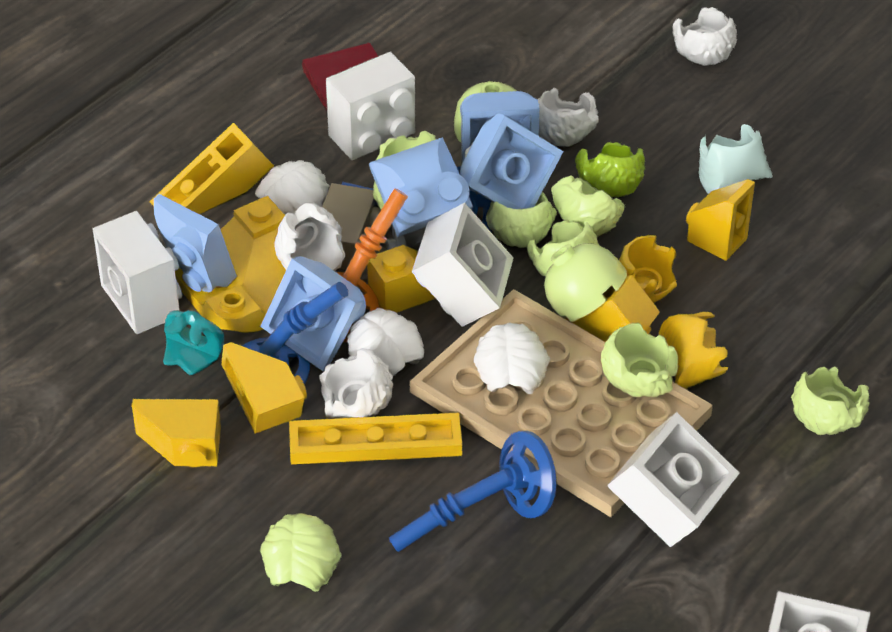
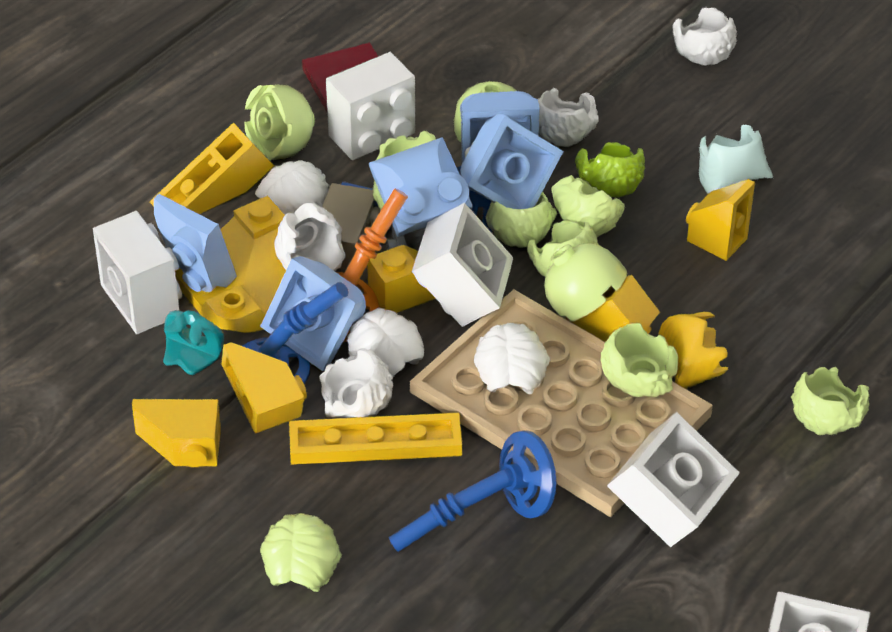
yellow hair [619,235,677,303] -> none
none -> yellowish green cylinder [245,85,315,160]

